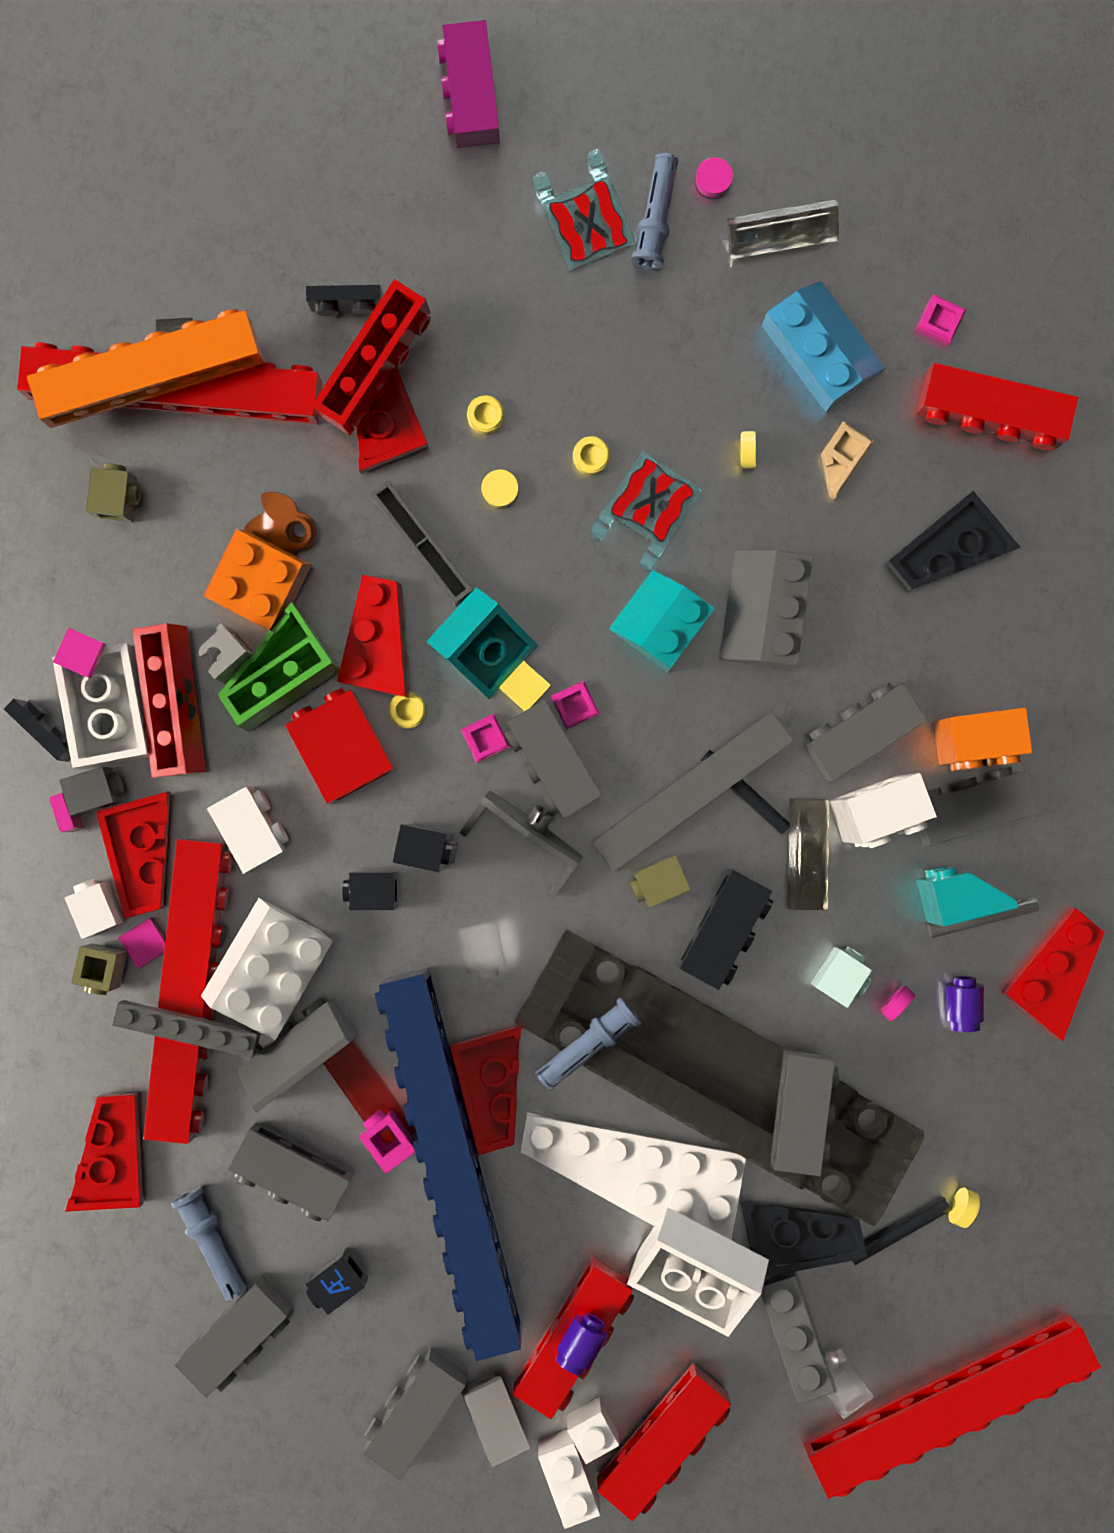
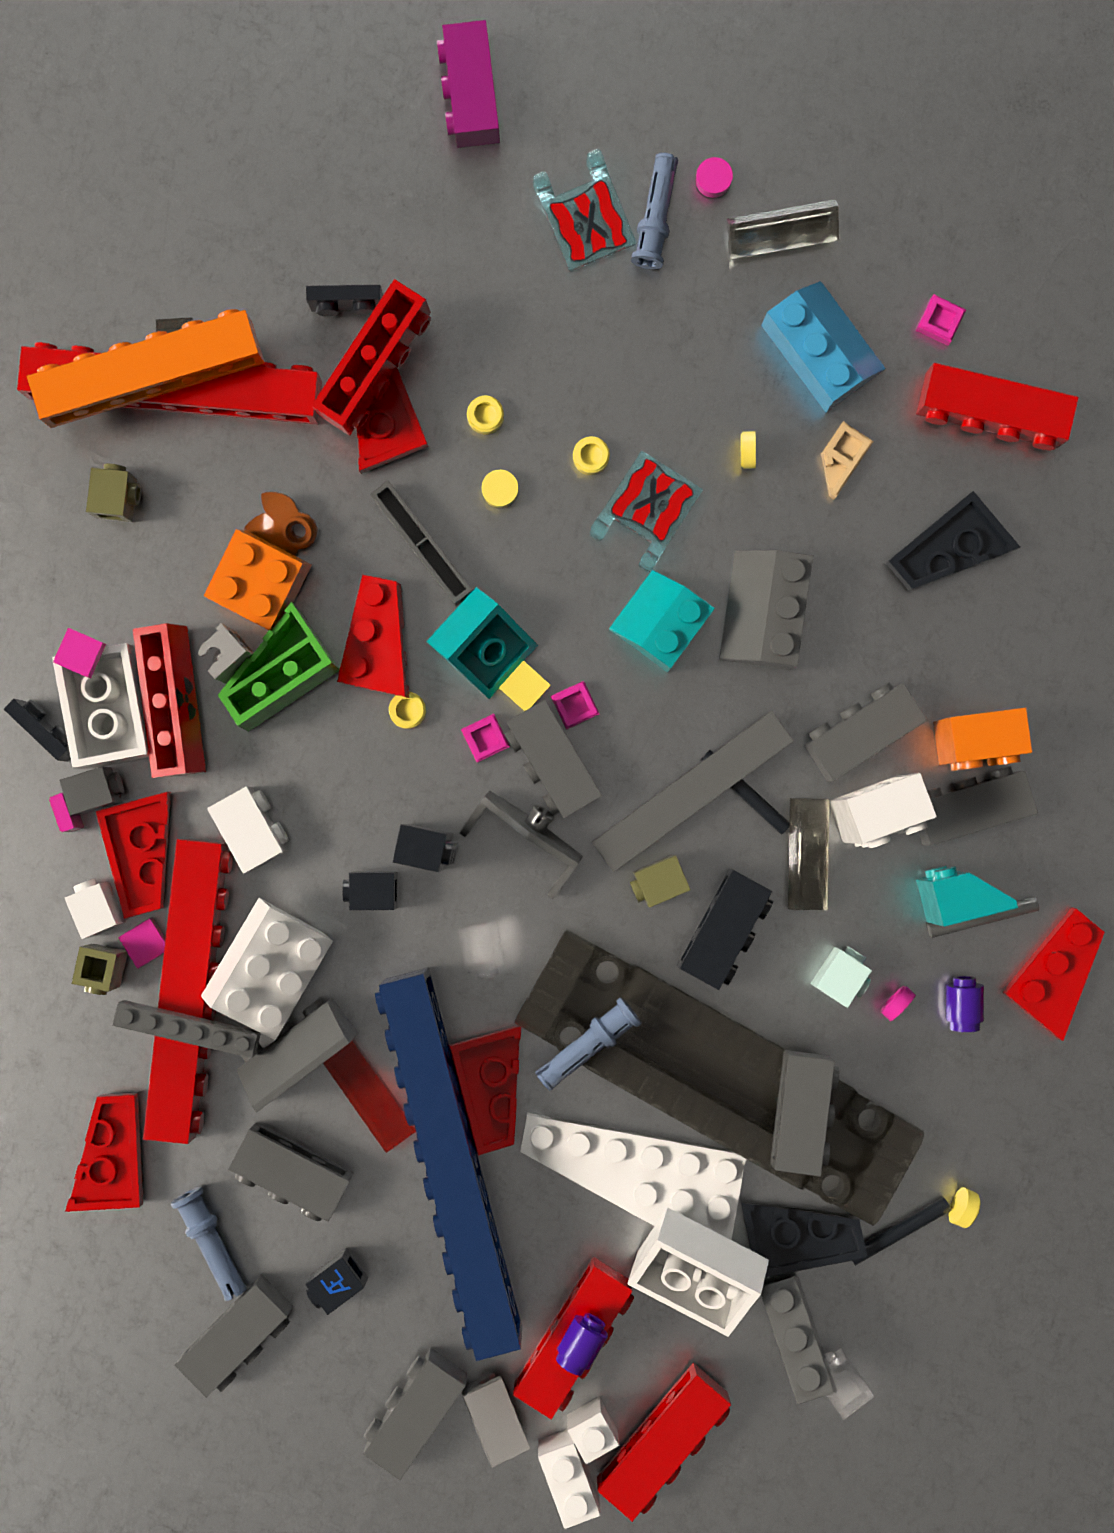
red brick [285,688,396,804] -> none
dark pink brick [359,1109,416,1174] -> none
red brick [803,1315,1101,1499] -> none

